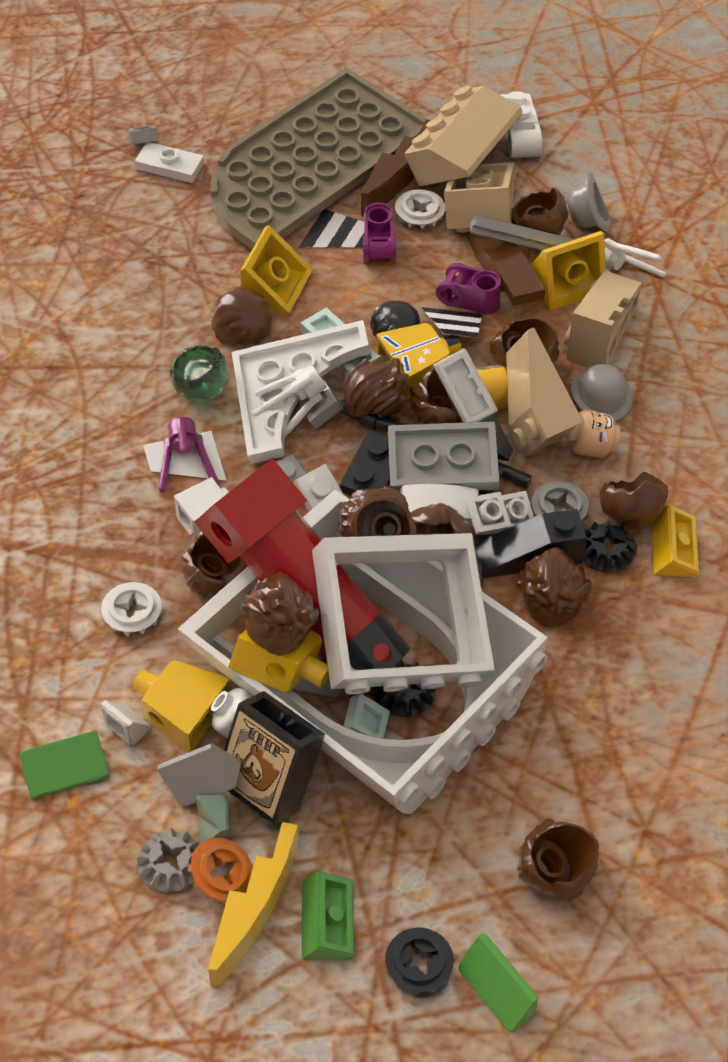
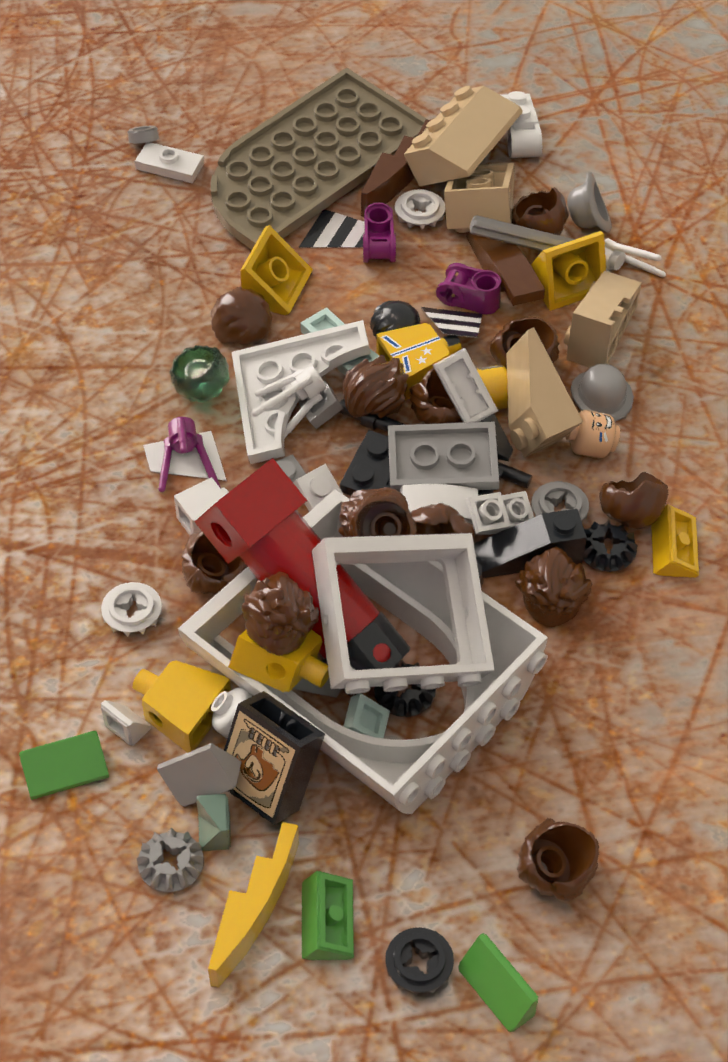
orange gear [188,838,253,905] -> none

